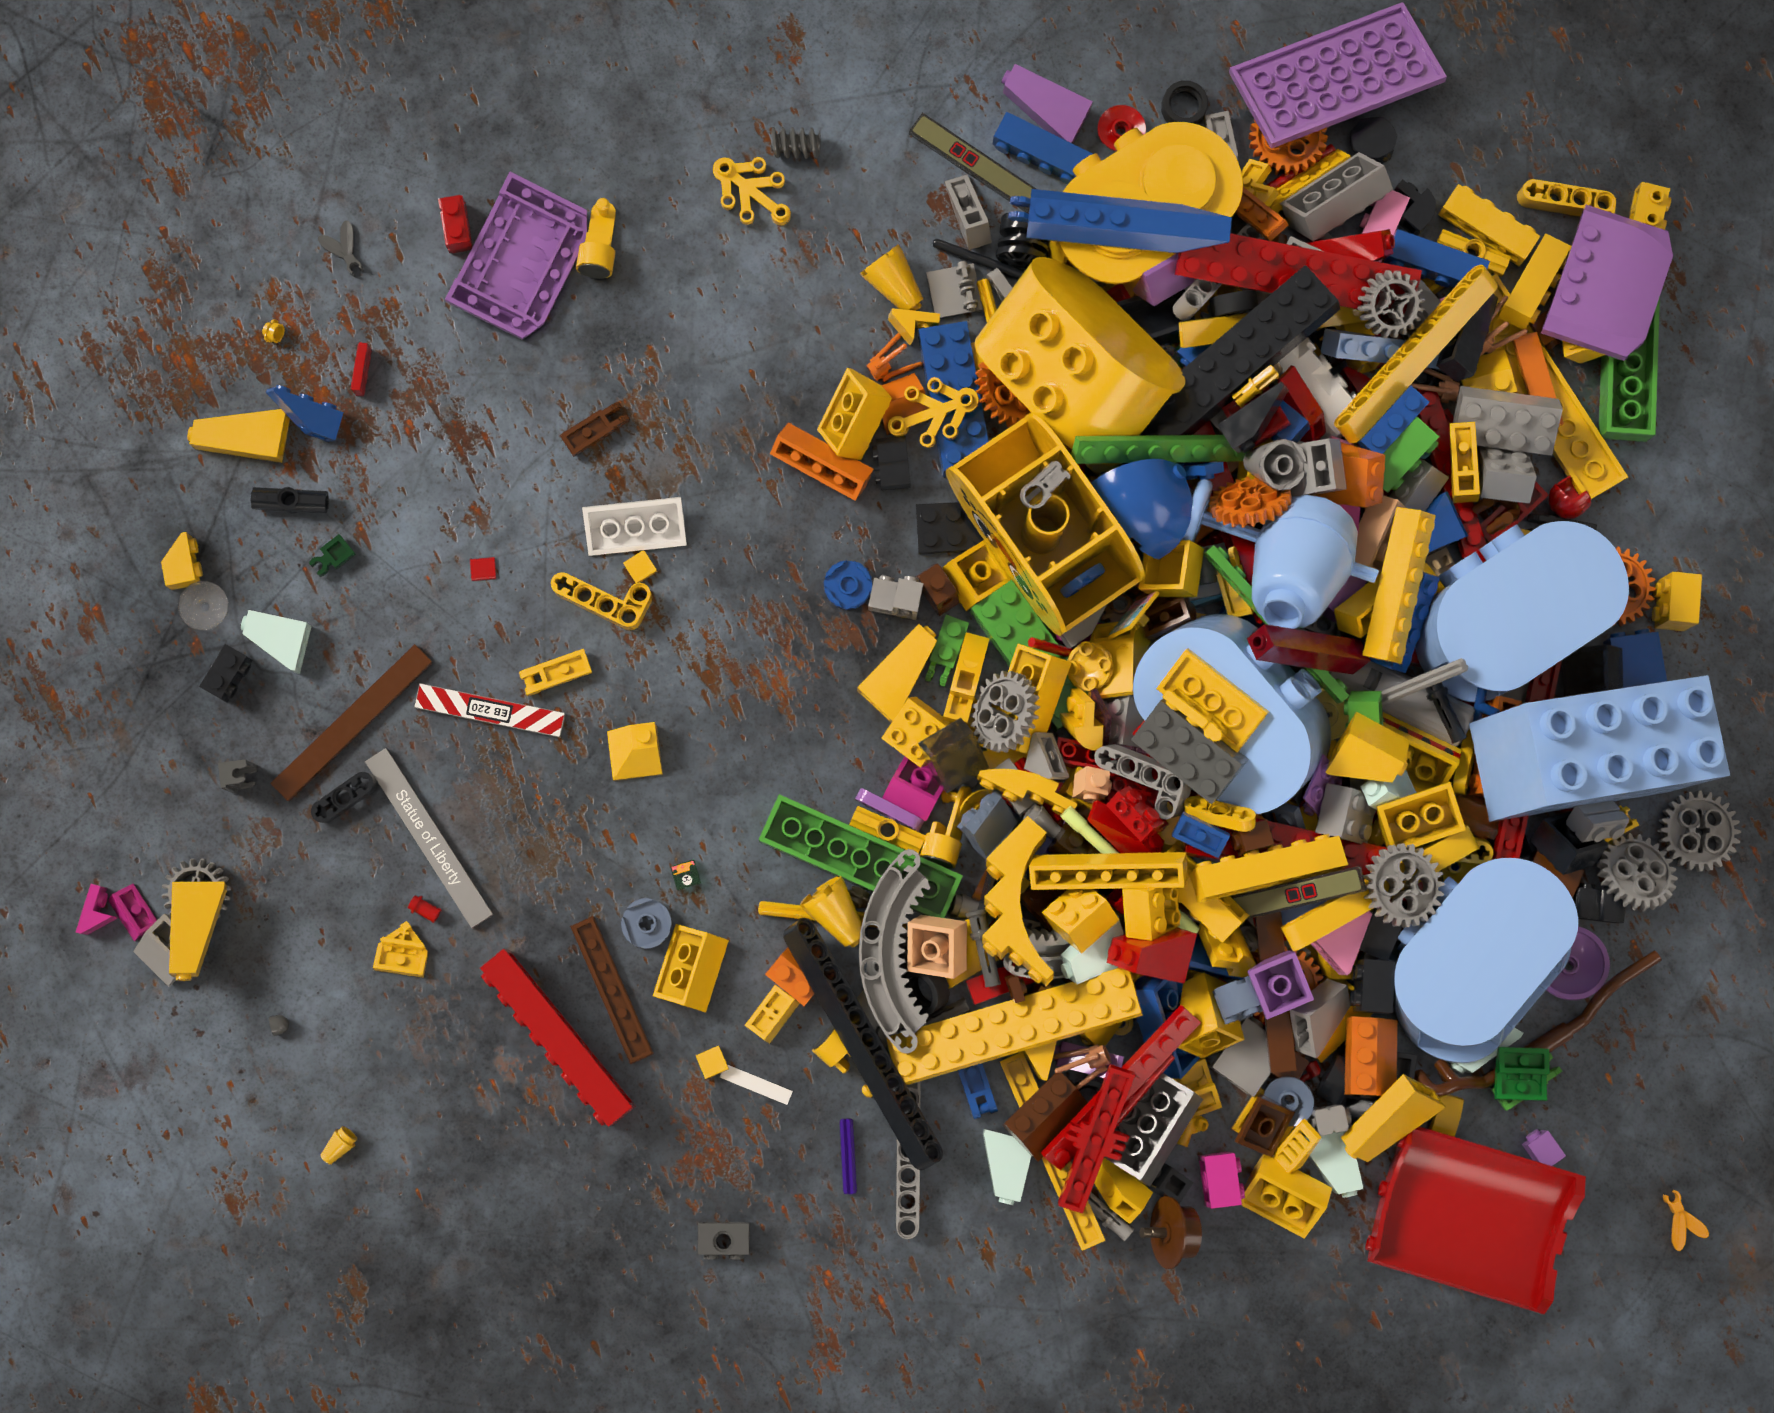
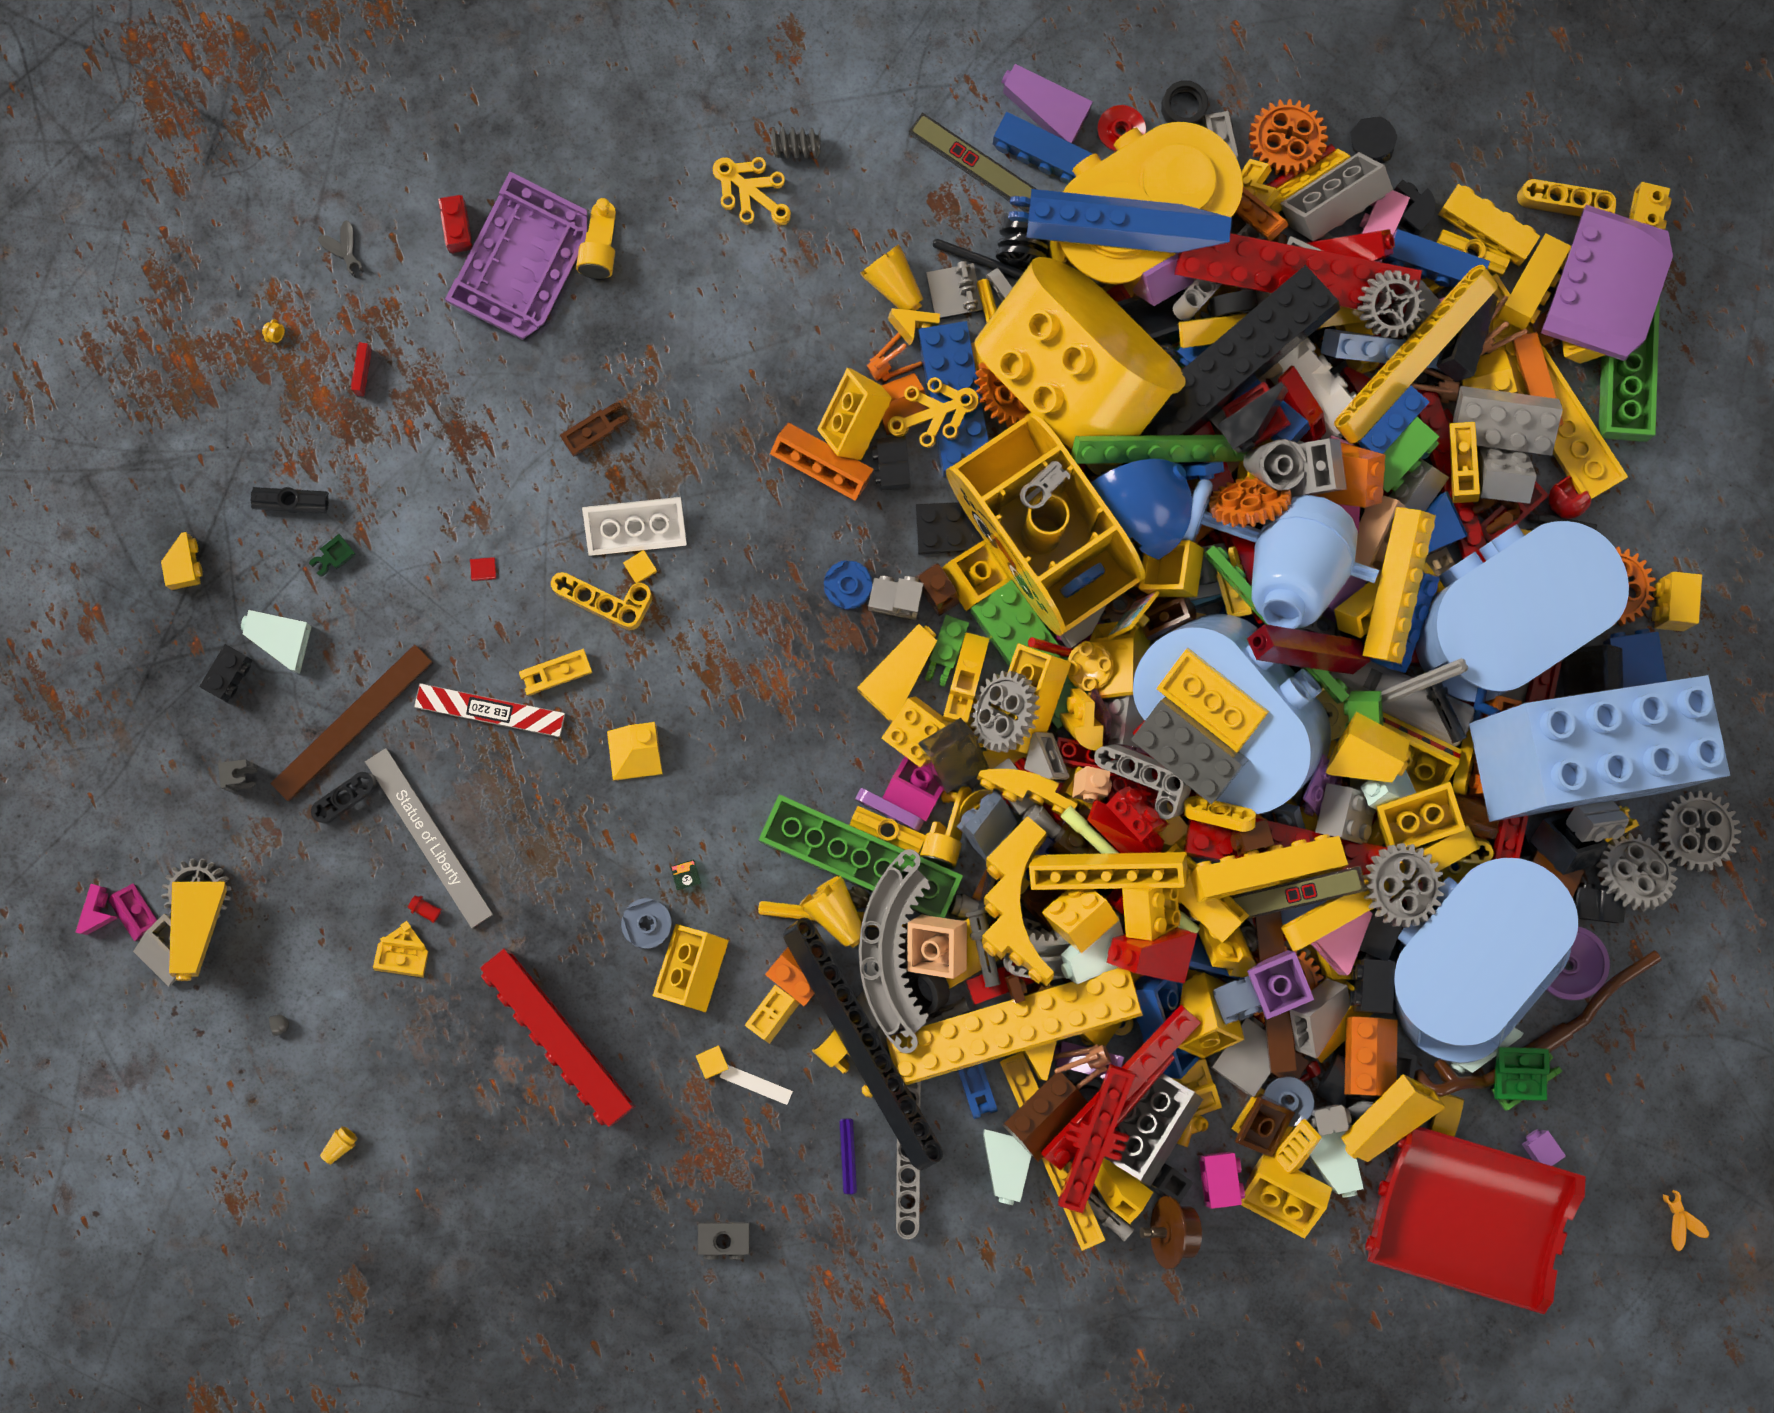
clear dish [178,581,228,630] -> none
yellow slope [187,409,290,463] -> none
blue slope [266,385,344,442] -> none
reddish brown tile [570,916,654,1064] -> none
light grey slope [945,175,992,250] -> none
yellow hinge [1162,685,1227,742] -> none
blue plate [1172,811,1230,858] -> none
medium lavender plate [1229,2,1447,149] -> none
yellow axle [1232,365,1279,408] -> none

